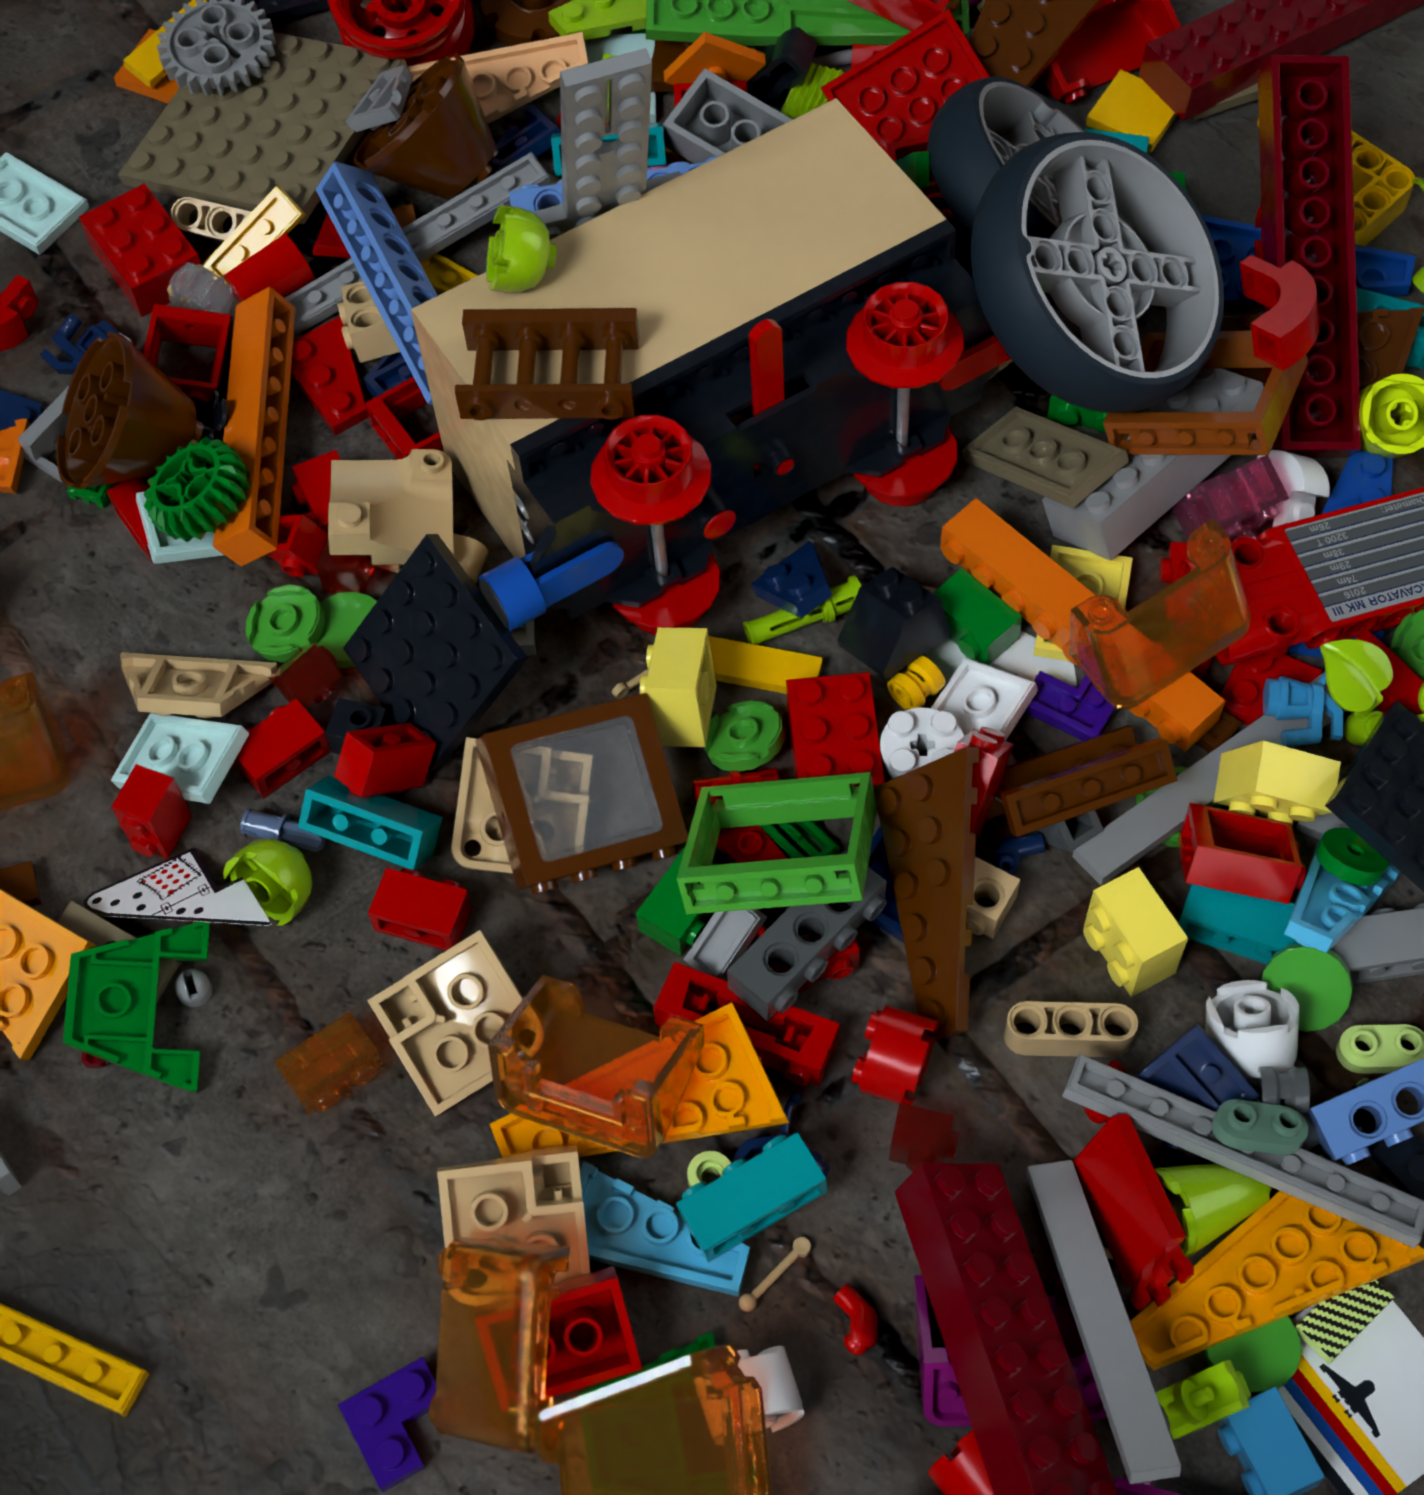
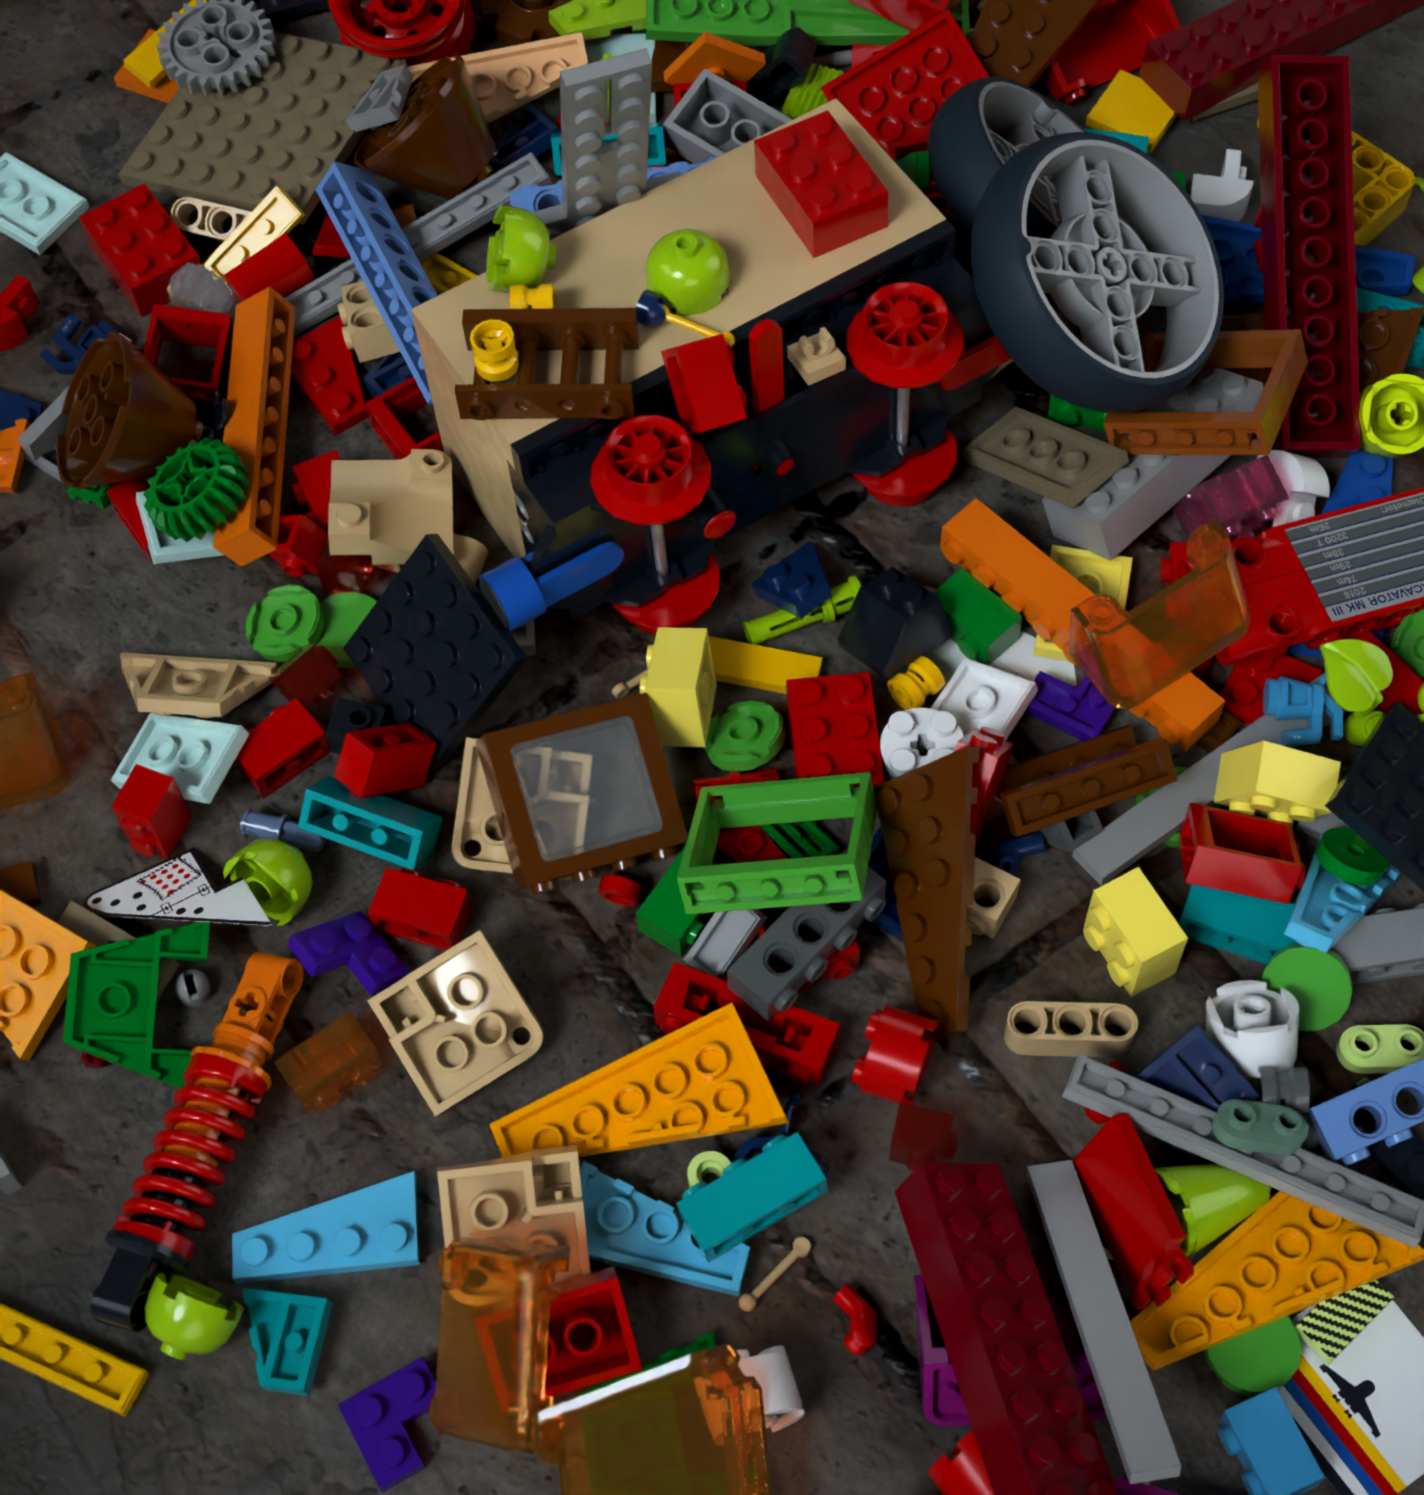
clear orange windscreen [488,975,705,1158] -> none
lime hips [1156,1360,1251,1440] -> none
red arch [1240,255,1320,371] -> none
none -> piece [90,952,304,1333]
none -> lime cylinder [145,1273,244,1360]
none -> medium azure wing [232,1171,420,1284]
none -> teal wing [242,1288,333,1396]
none -> dark purple plate [287,911,411,996]
none -> yellow wheel [470,319,519,382]
none -> yellow wheel [509,283,557,309]
none -> red tile [597,874,643,906]
none -> hinge [636,289,735,347]
none -> lime cylinder [645,229,731,316]
none -> red brick [661,333,747,435]
none -> red brick [754,110,889,258]
none -> tan tile [787,327,846,386]
none -> white brick [1189,149,1254,222]

